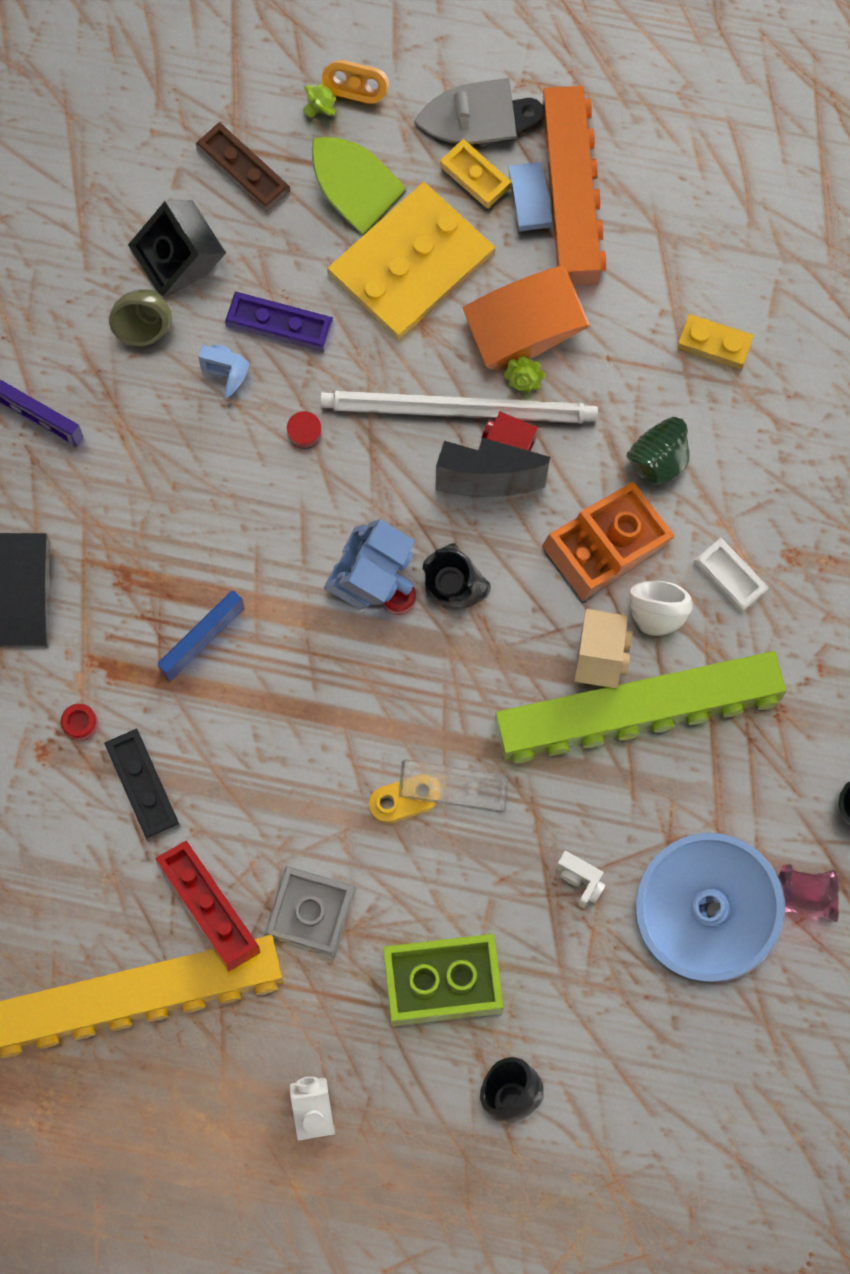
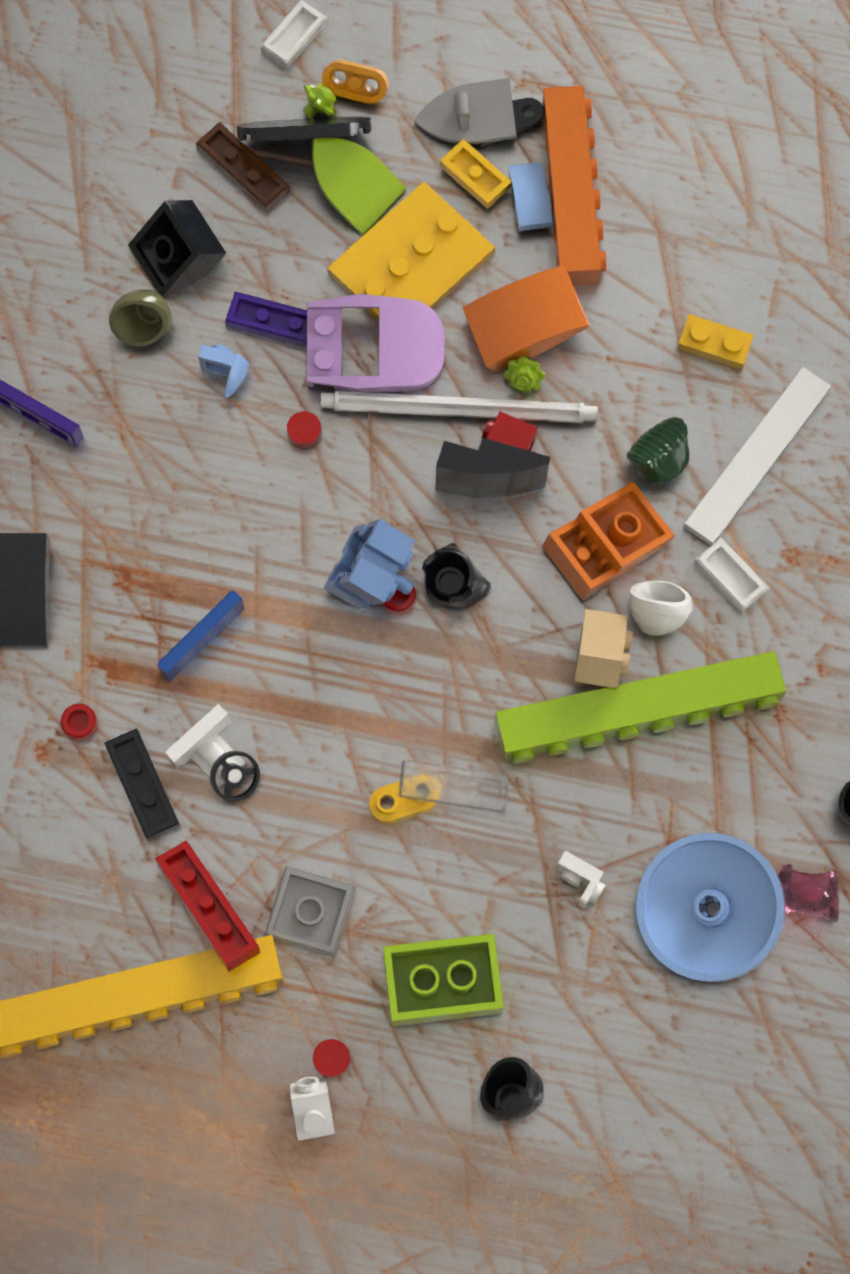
none -> white piece [165,704,260,801]
none -> black tile [237,116,372,141]
none -> white tile [260,0,328,69]
none -> lavender slope [307,294,445,393]
none -> red tile [313,1039,350,1078]
none -> white tile [683,367,831,546]

